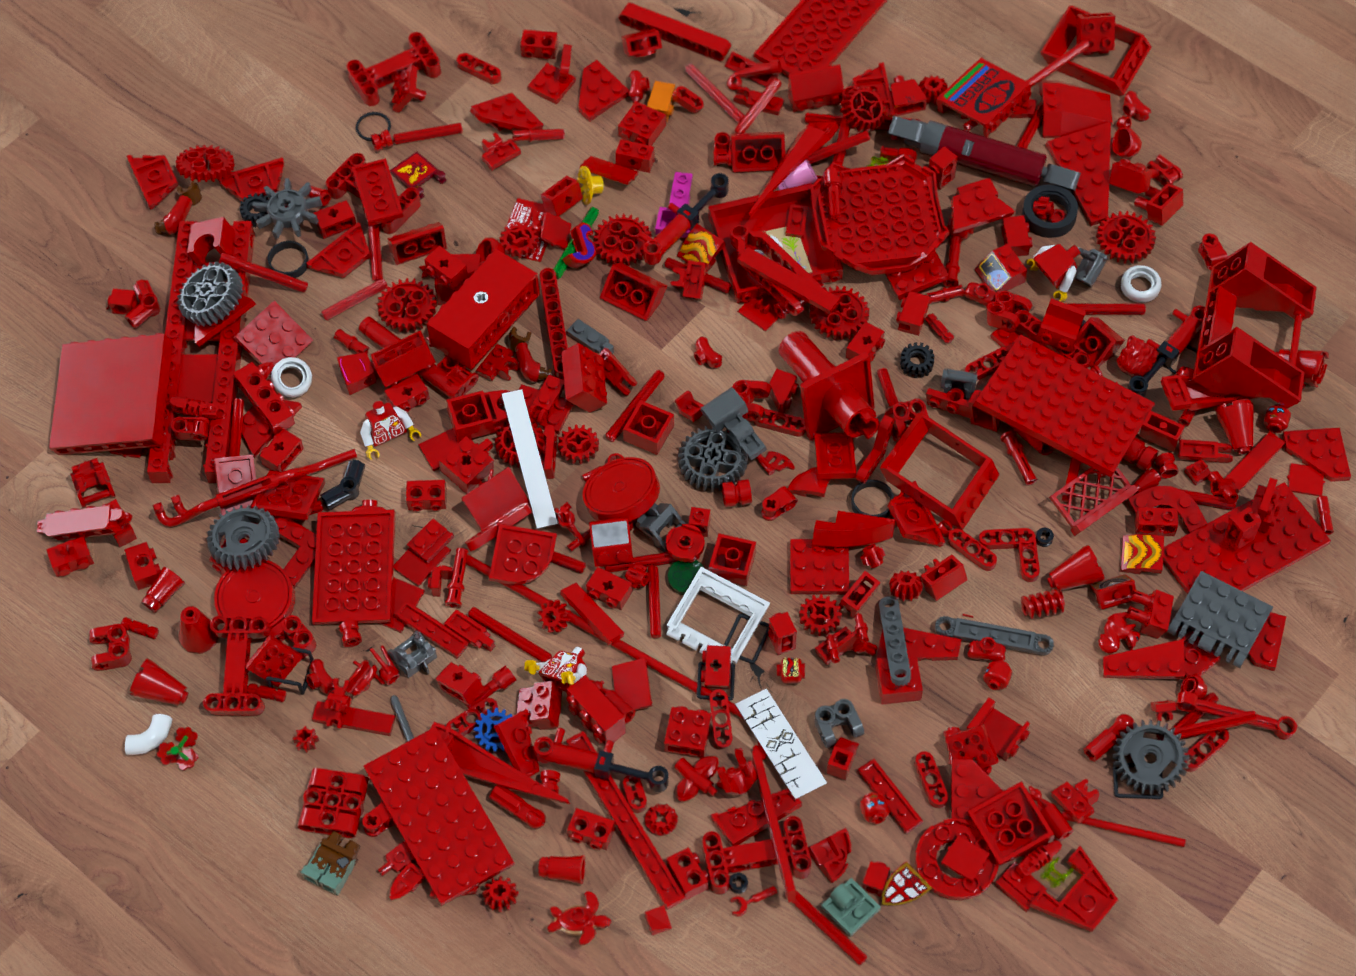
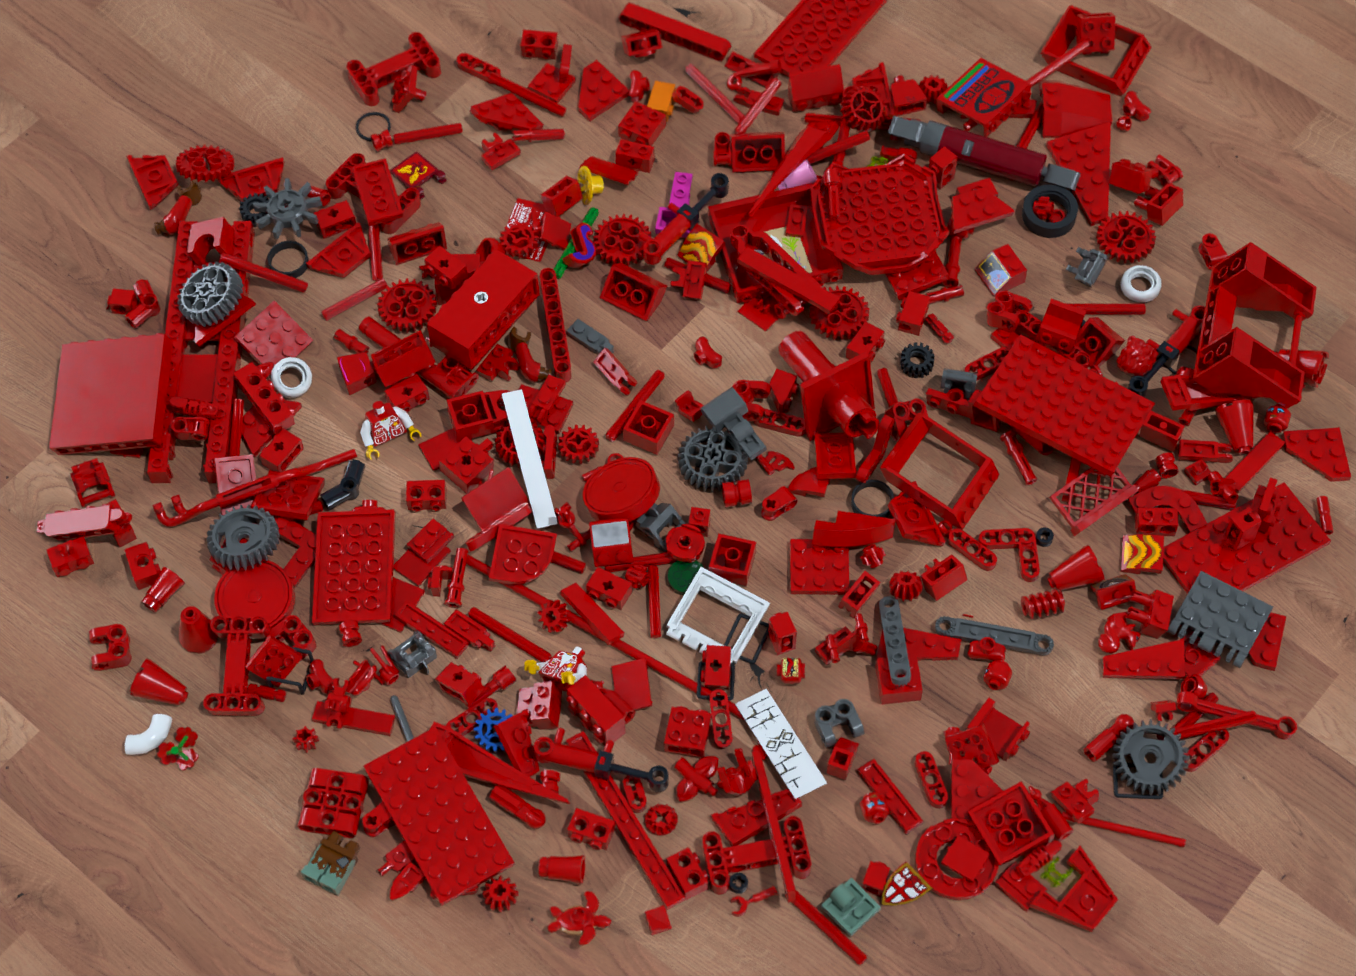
red axle [121,617,159,639] -> none
red brick [561,343,607,413] -> none
red gear [799,594,842,636] -> none
red brick [808,827,851,883] -> none
red piece [964,282,997,306] -> none
red brick [1001,215,1033,256] -> none
red torso [1027,244,1081,302] -> none
red hat [1112,127,1142,158] -> none
red wheel [1123,437,1159,472] -> none
red piece [1287,463,1325,496] -> none
none -> red axle [488,72,567,117]

